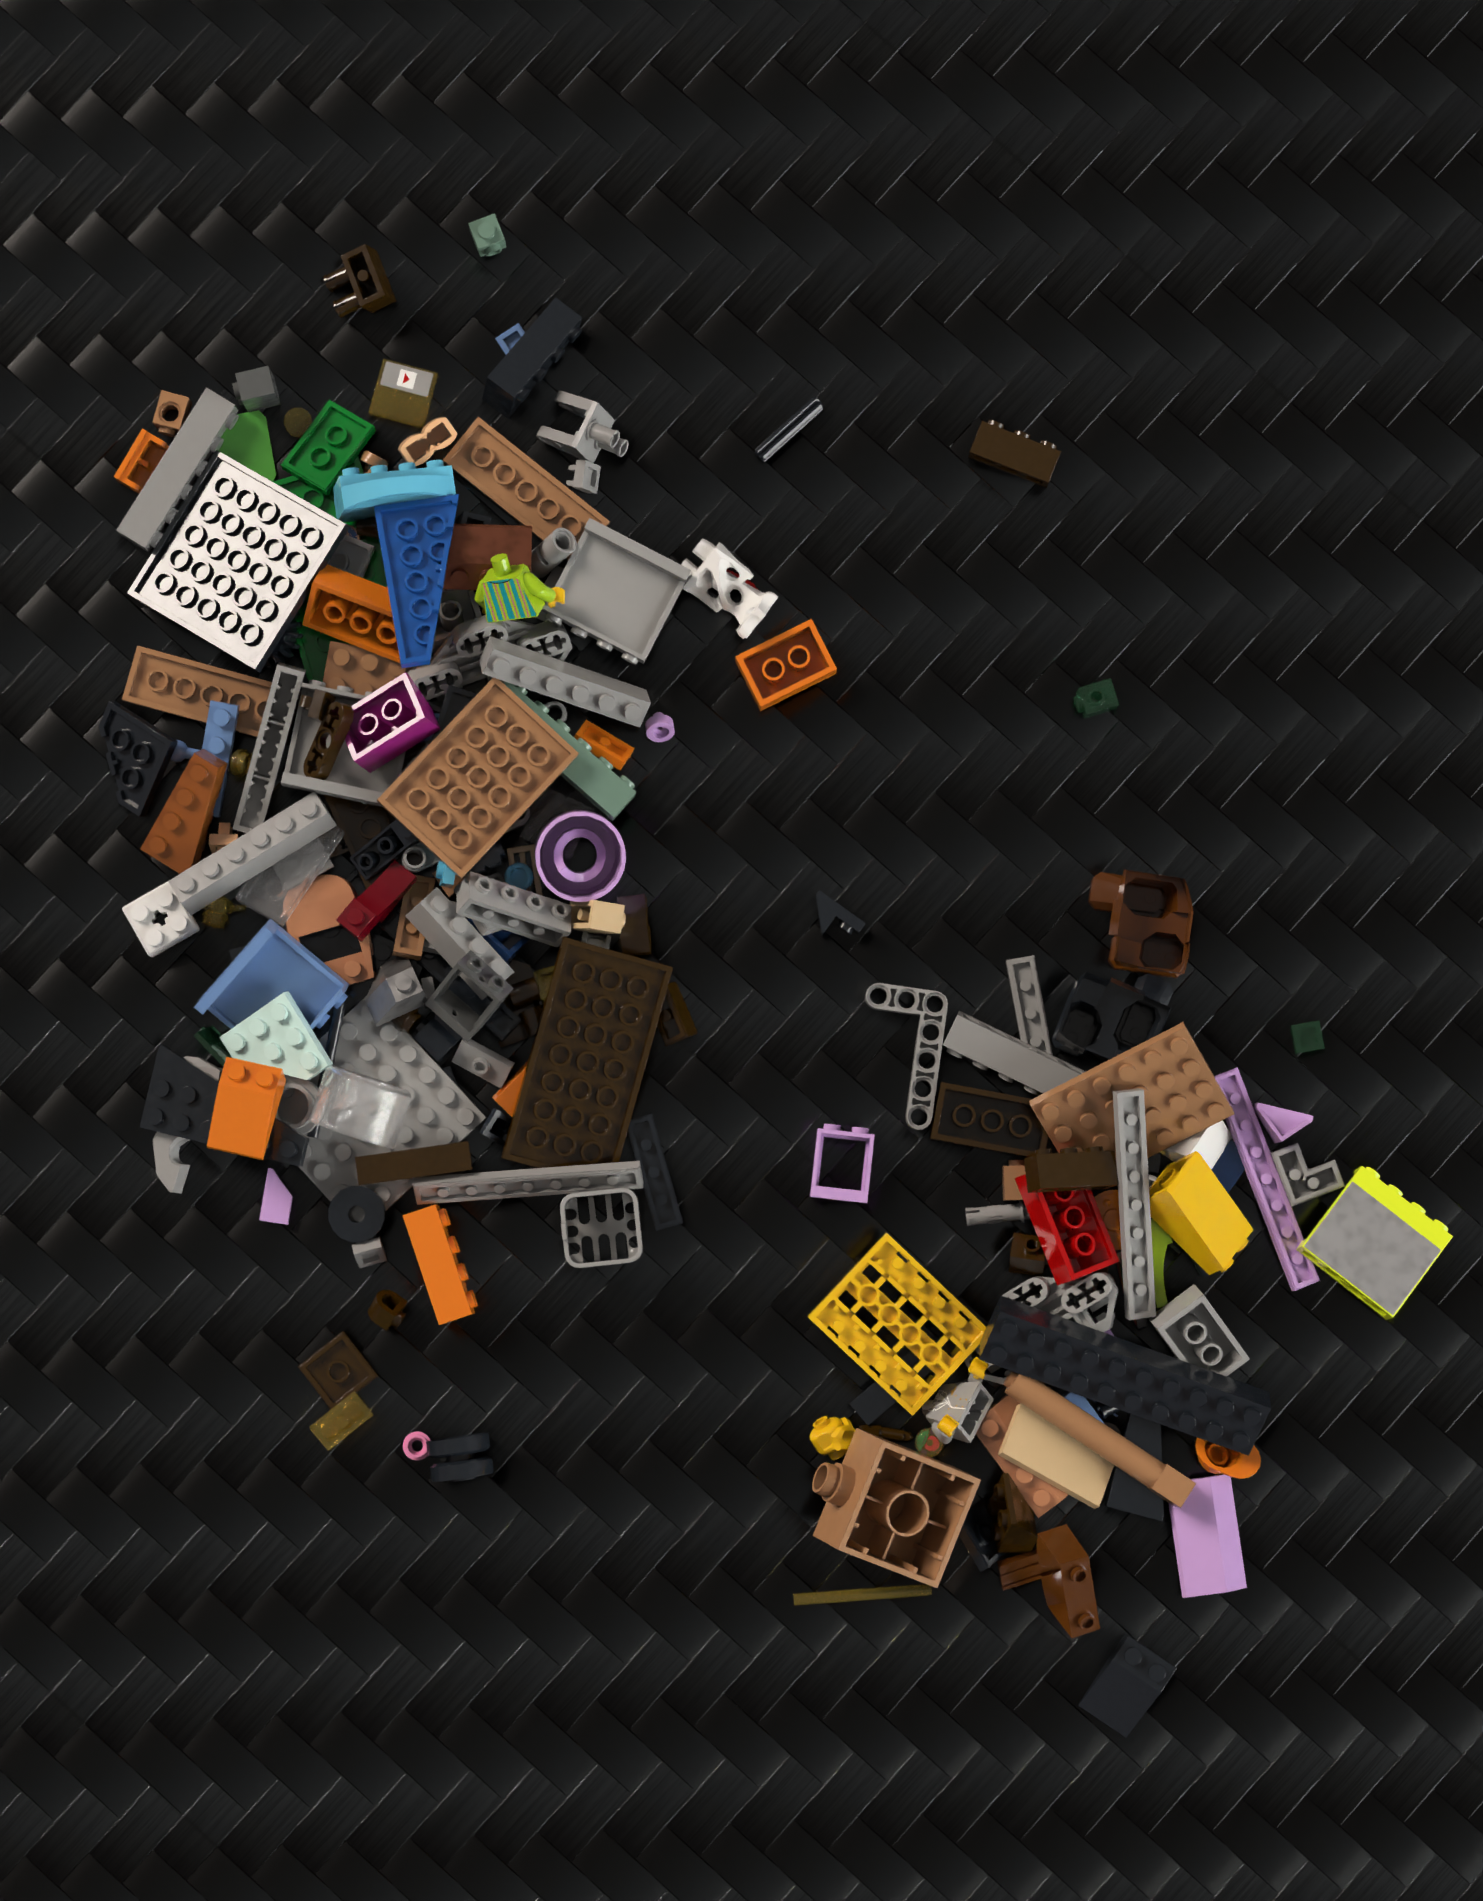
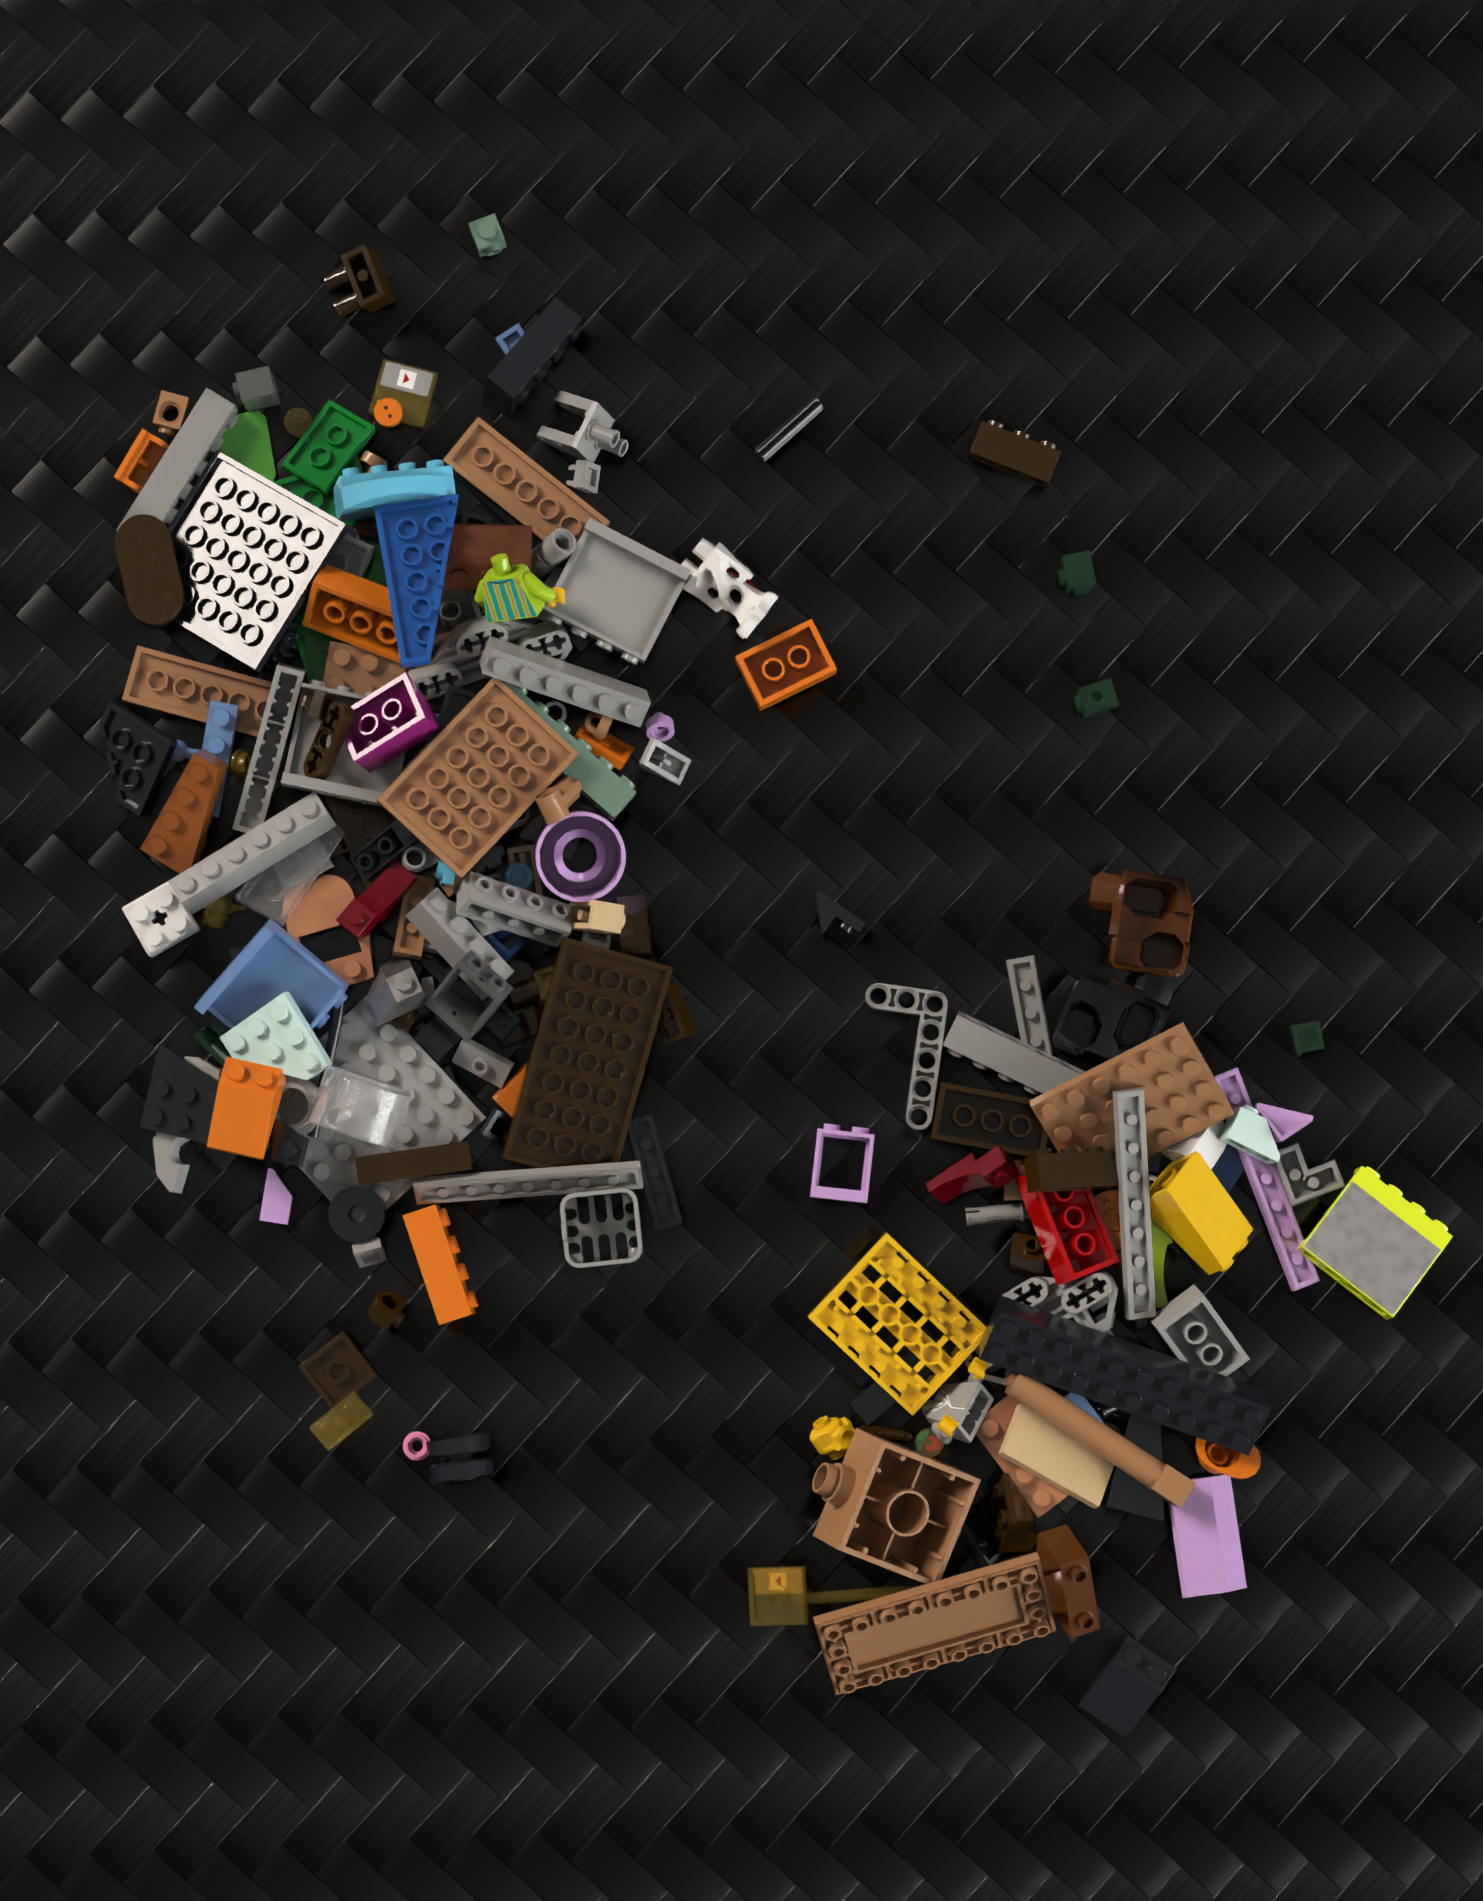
light nougat tile [209,823,239,854] -> none
light nougat brick [398,417,457,466] -> none
none -> dark brown tile [115,514,185,626]
none -> orange tile [374,398,403,428]
none -> medium nougat piece [534,775,583,824]
none -> medium nougat tile [584,711,613,741]
none -> light grey slope [639,737,691,785]
none -> clear yellow tile [748,1566,808,1626]
none -> medium nougat tile [813,1552,1056,1695]
none -> dark red slope [926,1145,1020,1204]
none -> clear green brick [1057,550,1096,596]
none -> light aqua slope [1219,1105,1280,1165]

